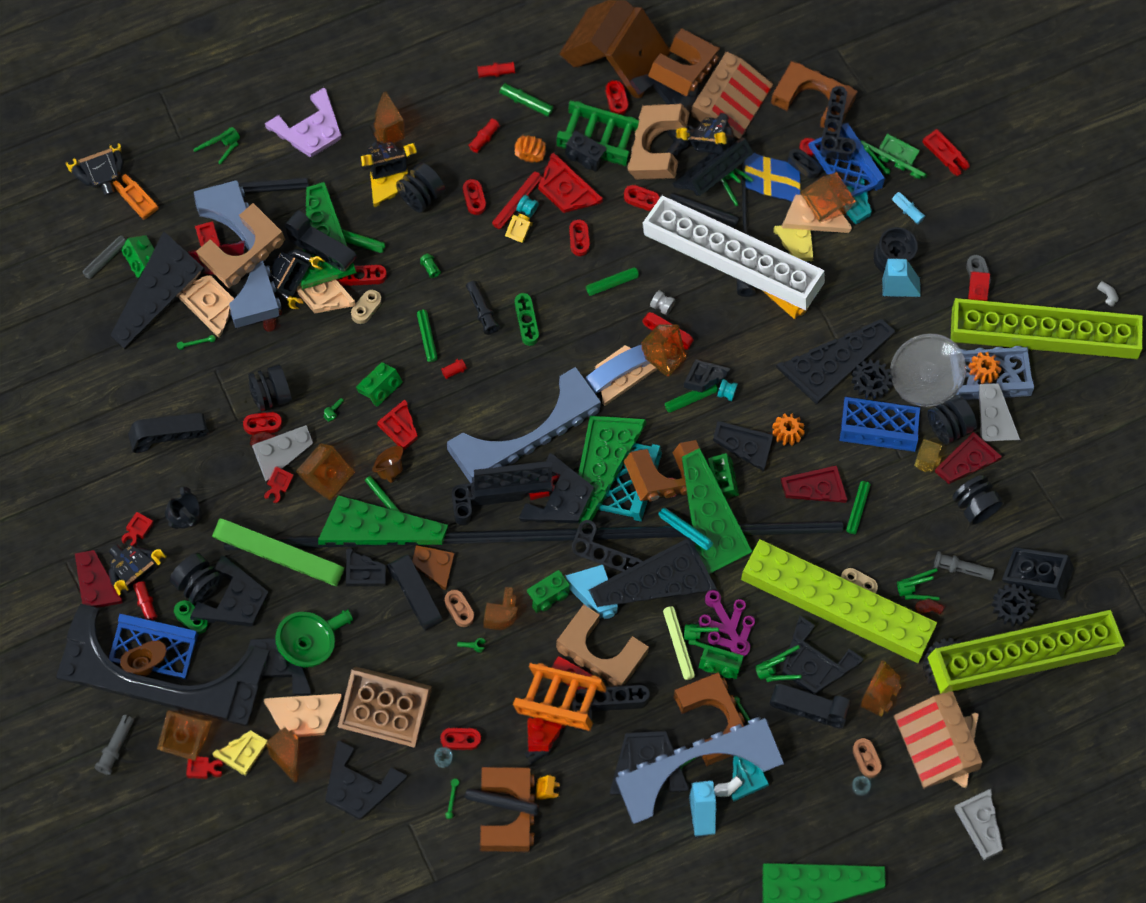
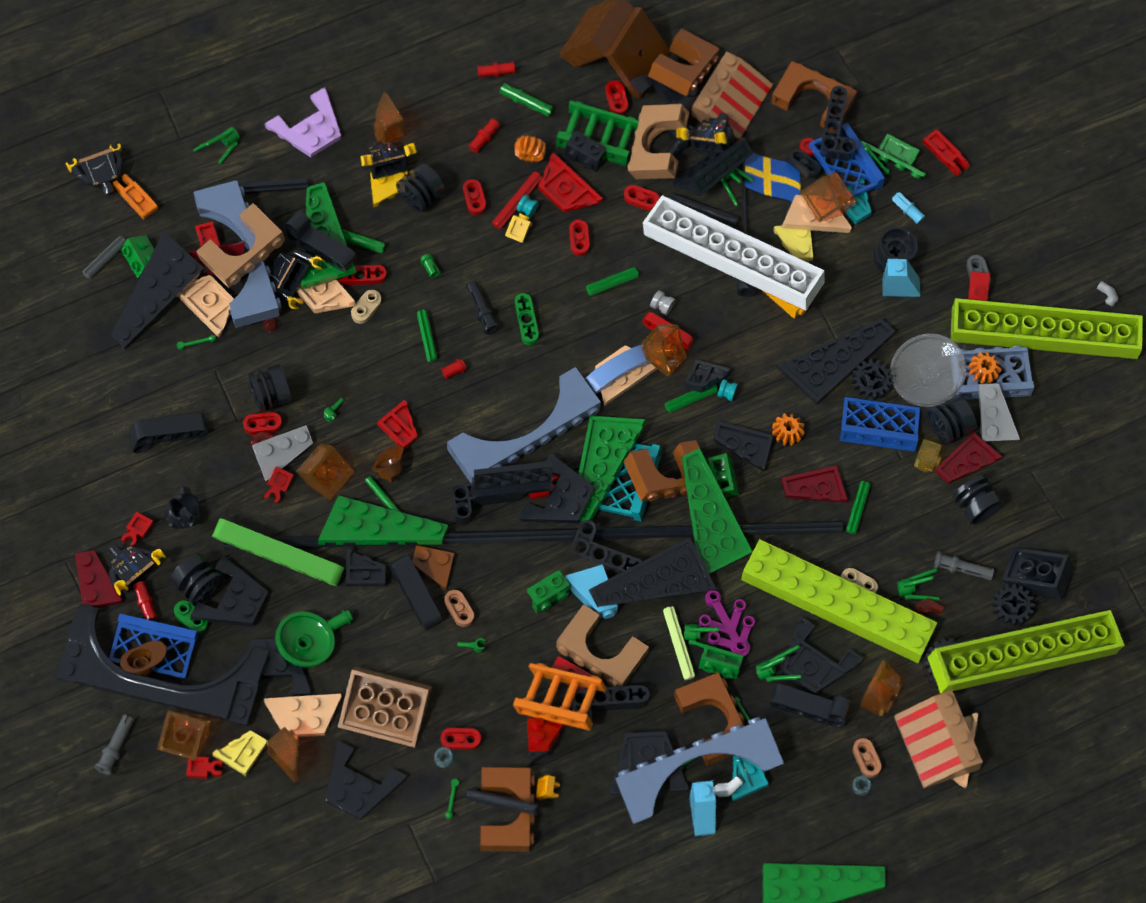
green bracket [356,362,403,407] -> none
clear orange brick [483,587,518,630] -> none
teal axle [658,508,713,550] -> none
light grey wing [955,789,1003,860] -> none

